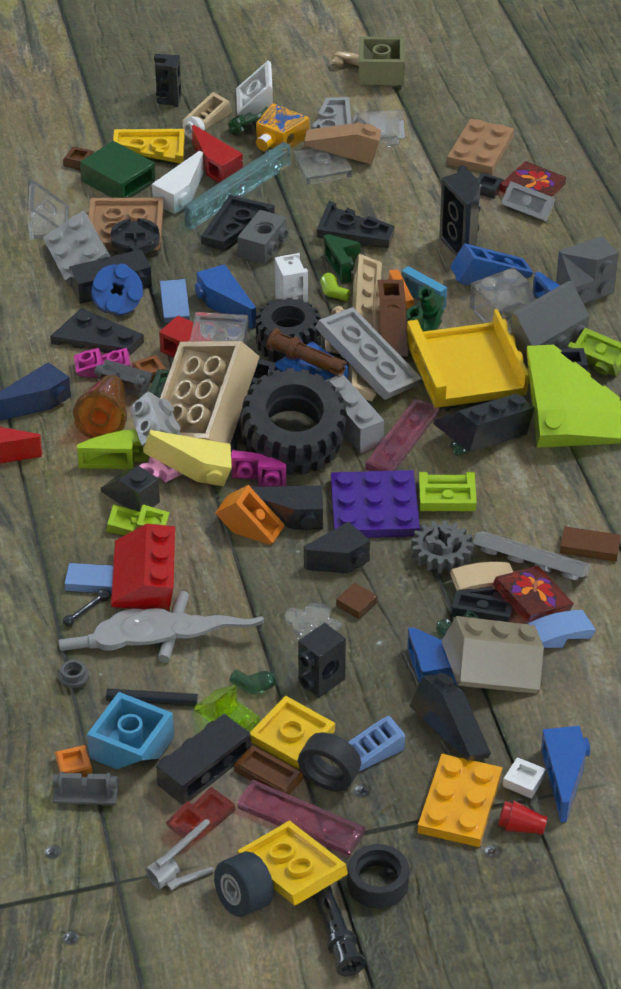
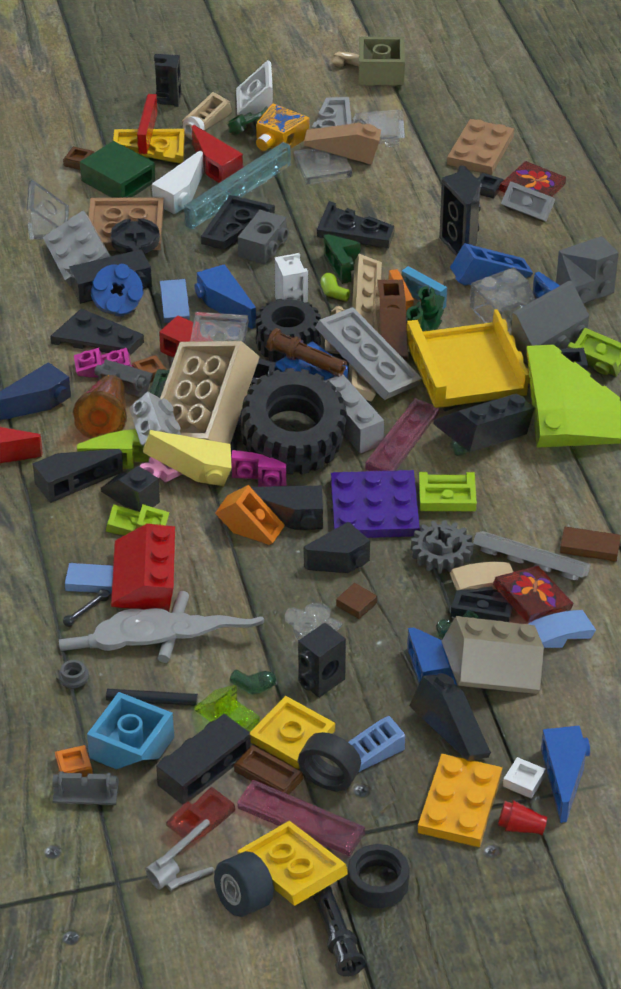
none -> black slope [33,449,123,503]
none -> red tile [137,94,158,154]

